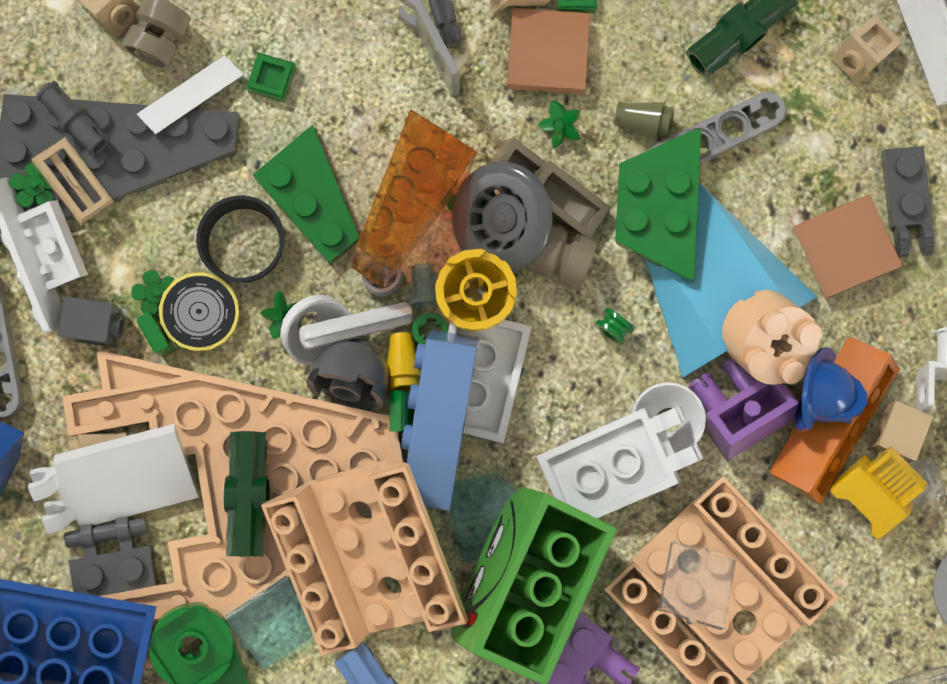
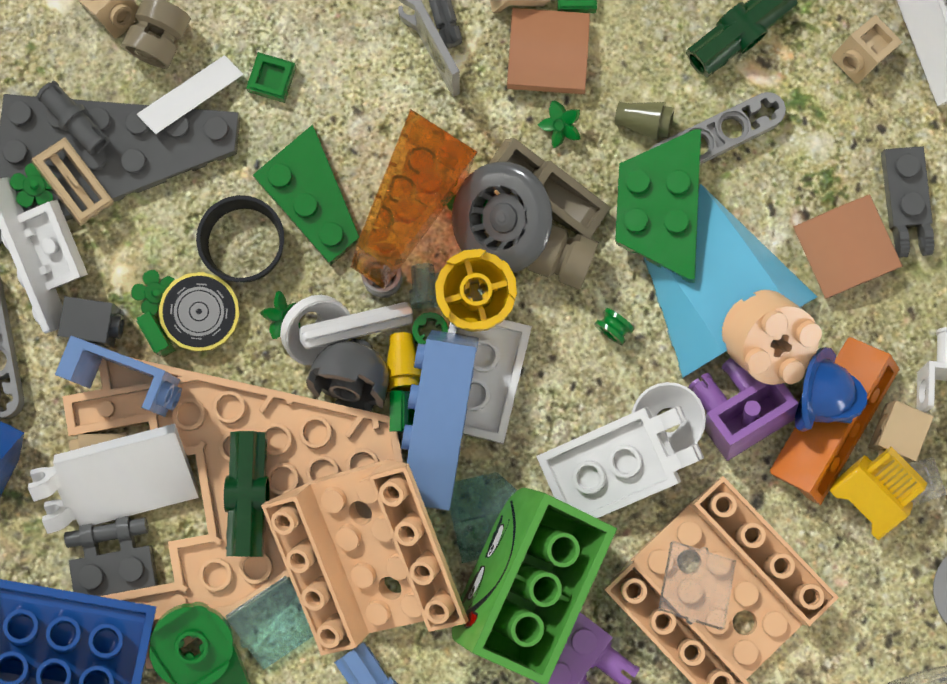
none -> medium blue panel [55,335,182,417]

